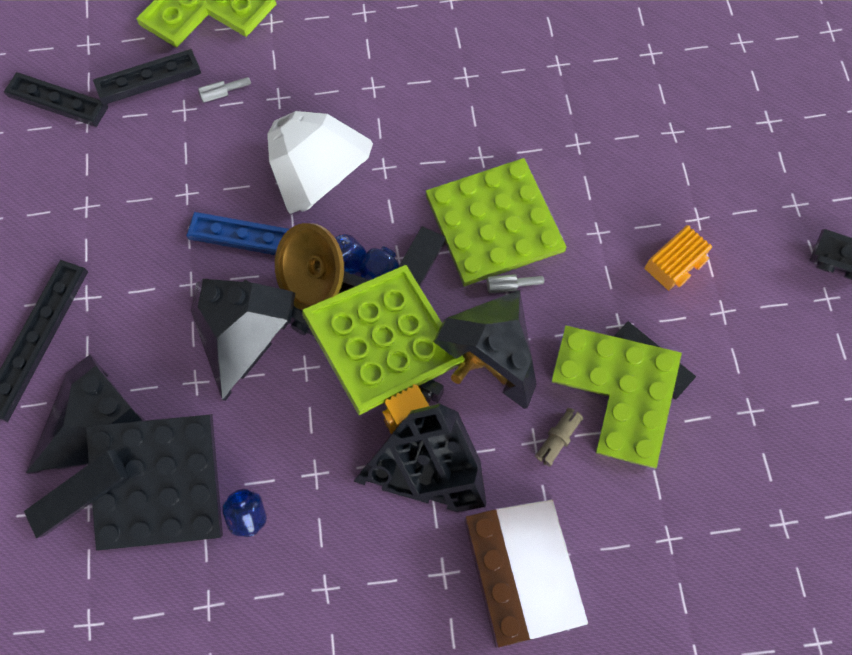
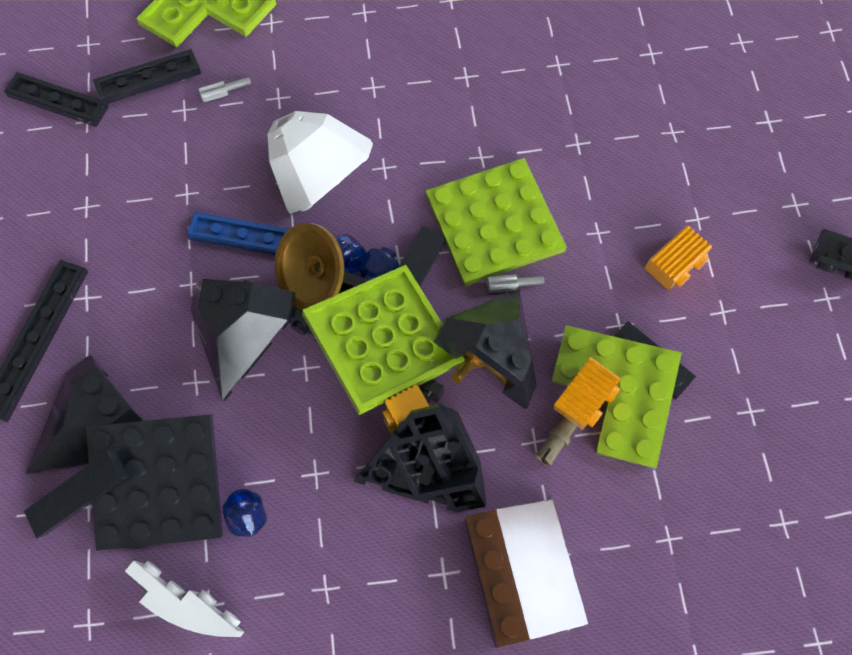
none -> white slope [125,561,244,637]
none -> light orange brick [553,357,621,430]

